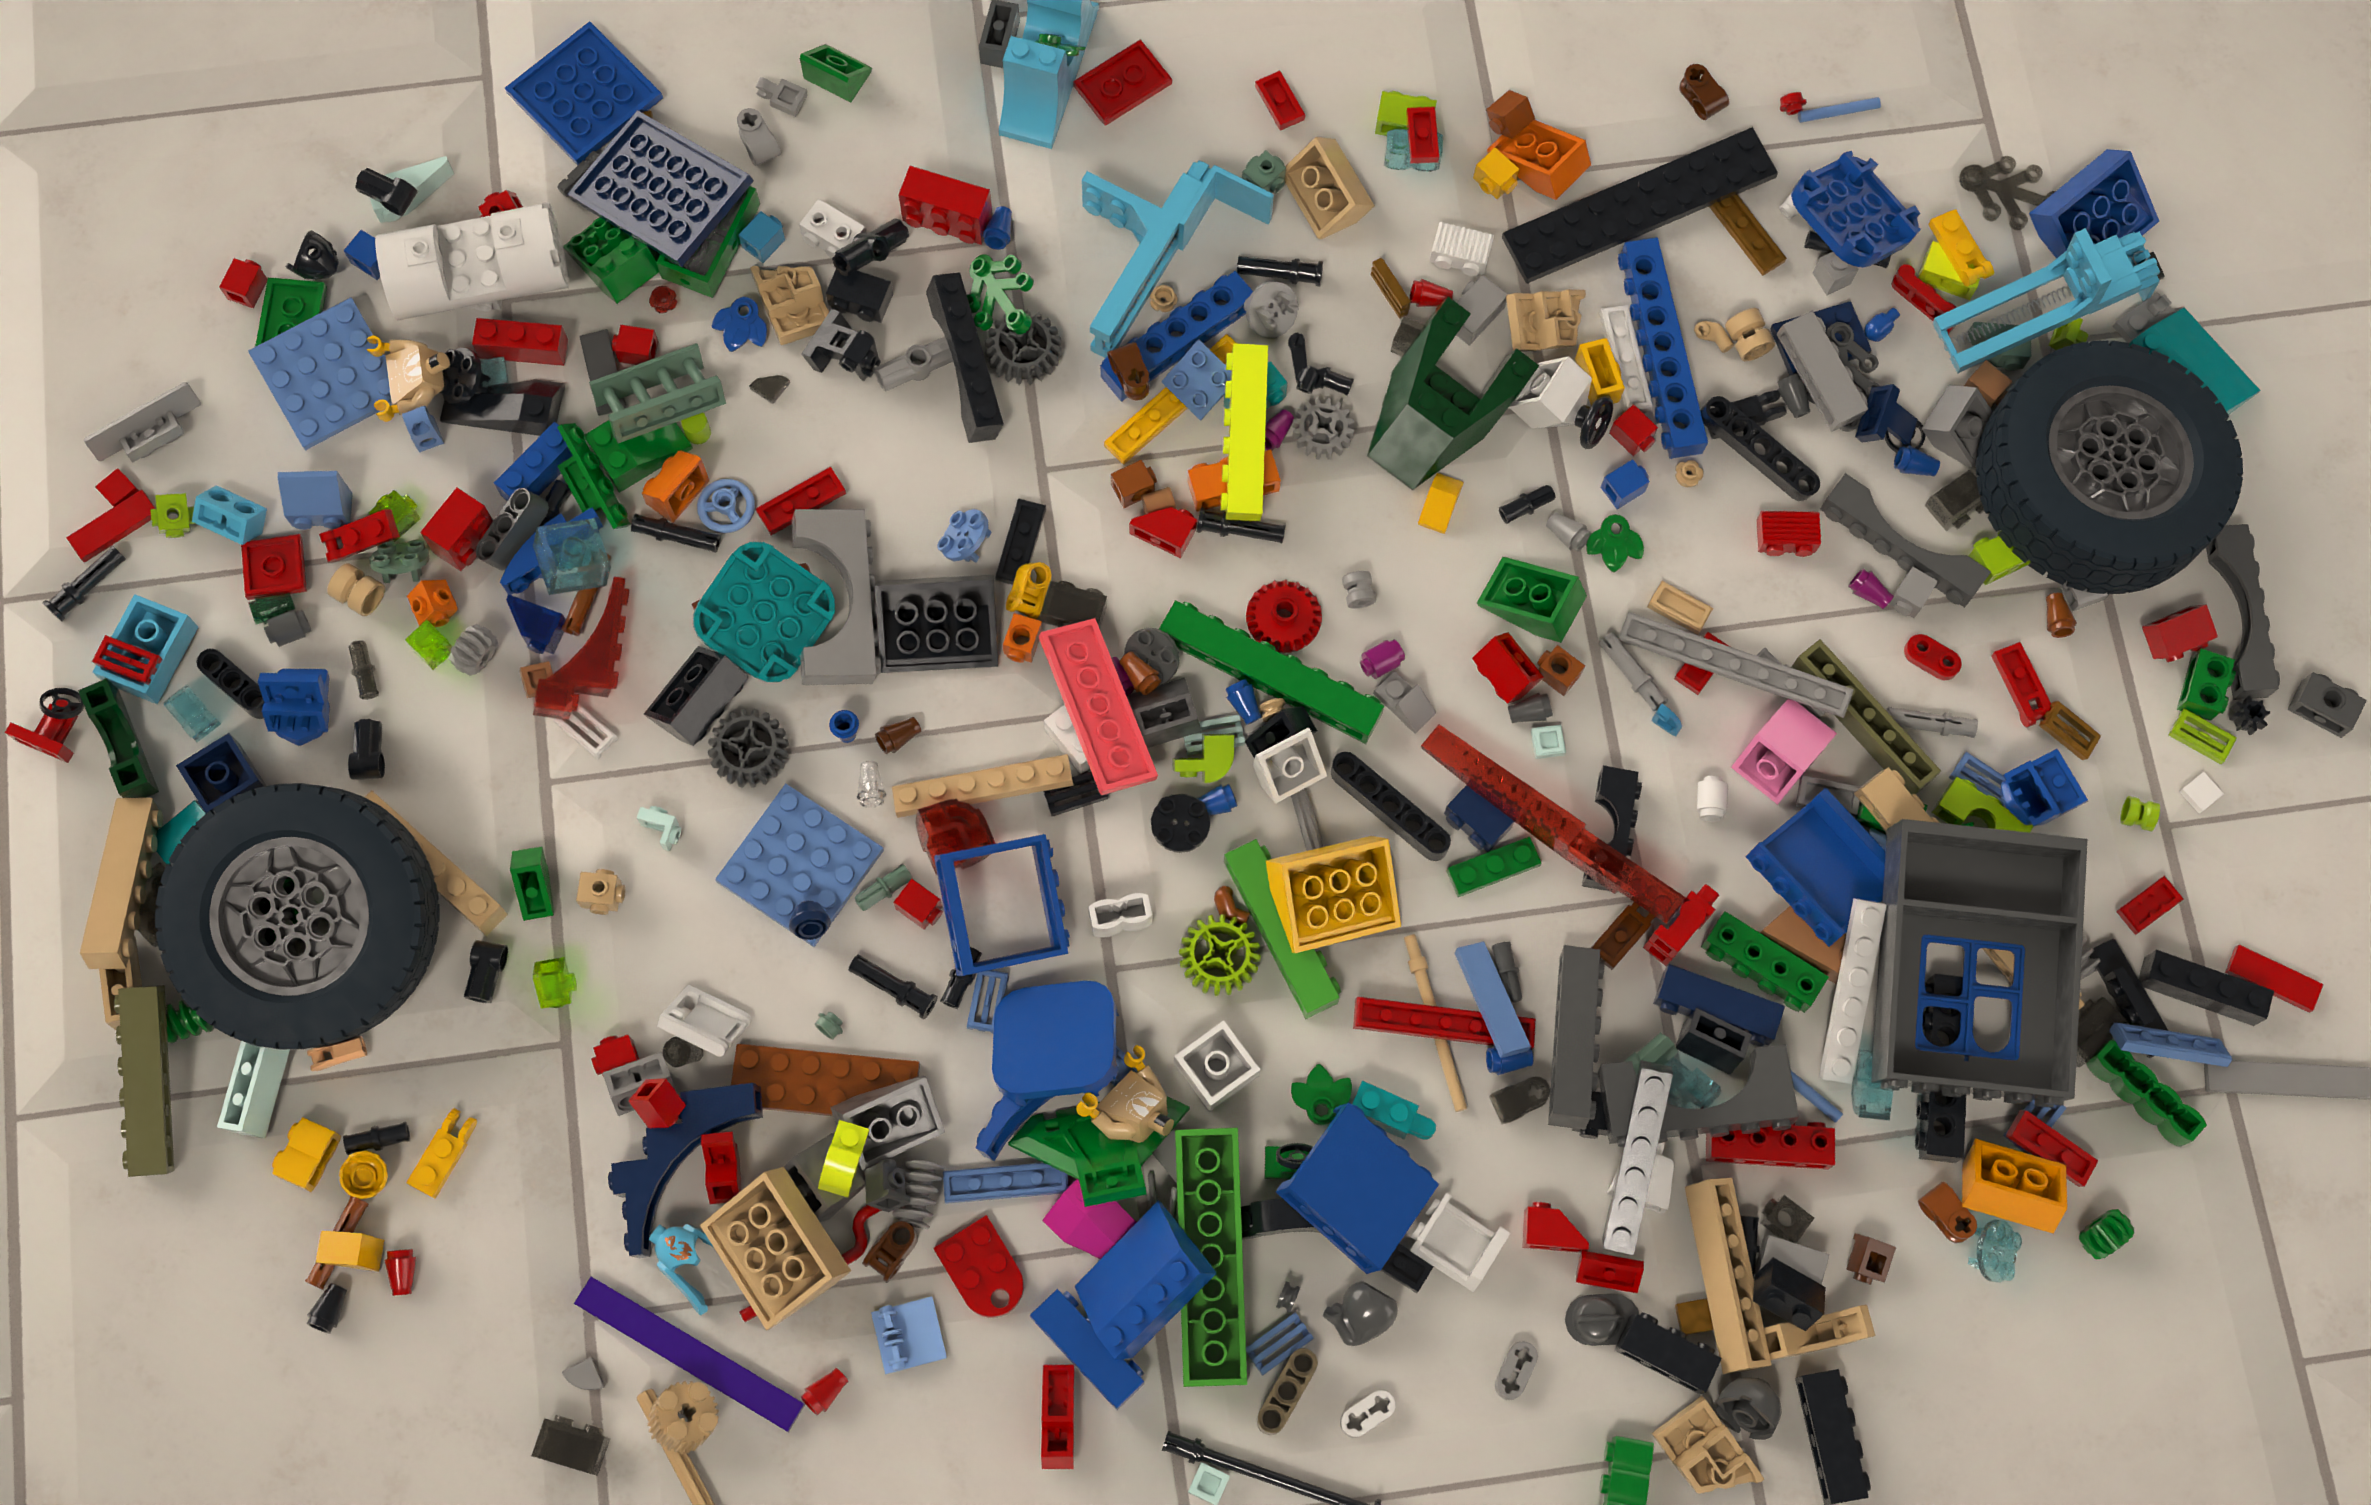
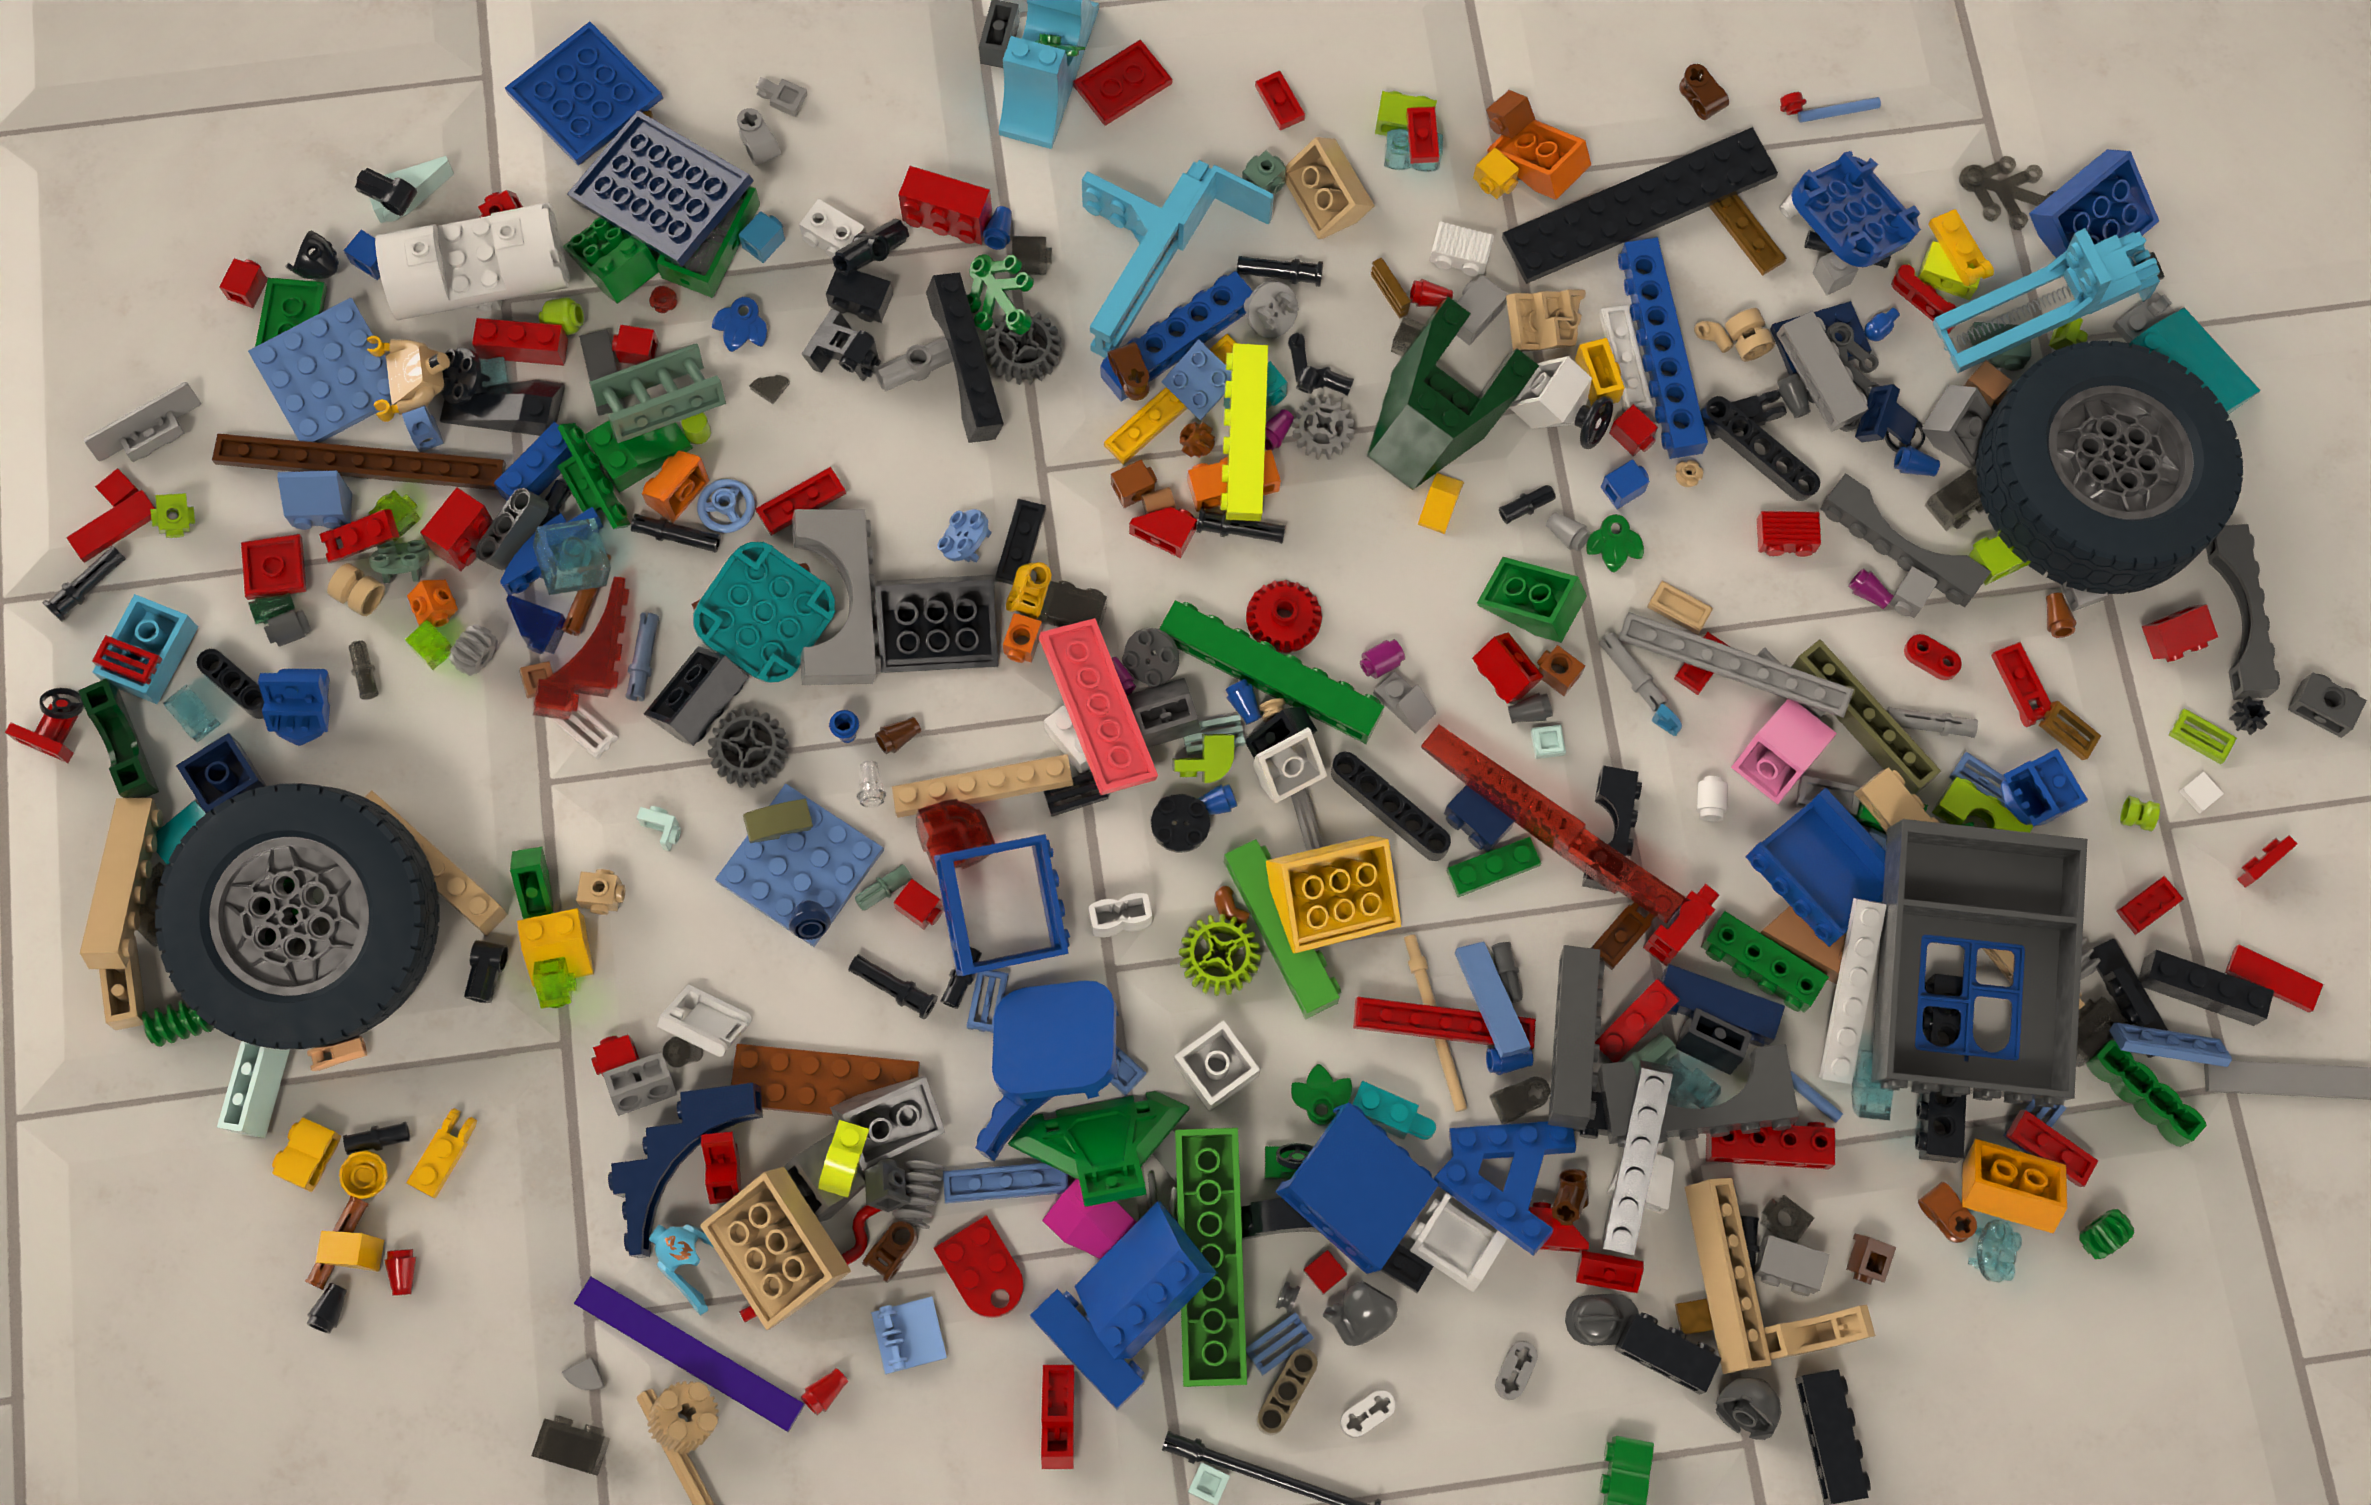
olive brick [114,985,174,1177] -> none
medium azure brick [192,485,267,545] -> none
black piece [348,719,385,780] -> none
dark grey axle [557,151,600,197] -> none
red brick [628,1078,686,1128] -> none
tan slope [750,266,829,345] -> none
green slope [799,44,872,103] -> none
sand green plate [815,1012,843,1040] -> none
tan torso [1076,1045,1174,1143] -> none
dark orange cone [1119,651,1161,695] -> none
tan plate [1150,285,1178,313] -> none
light grey wheel [1342,571,1376,609] -> none
tan slope [1651,1396,1764,1494] -> none
black brick [1753,1257,1826,1331] -> none
green brick [2177,648,2236,721] -> none
none -> reddish brown plate [212,433,506,491]
none -> yellow slope [517,908,594,987]
none -> lime head [539,297,584,335]
none -> sand blue pin [625,613,659,701]
none -> olive slope [743,798,813,843]
none -> clear smoke brick [1012,236,1052,275]
none -> dark orange gear [1180,422,1215,458]
none -> red tile [1303,1250,1347,1295]
none -> blue plate [1434,1121,1576,1256]
none -> reddish brown piece [1552,1169,1589,1225]
none -> red plate [1595,978,1681,1063]
none -> red plate [2237,835,2298,888]

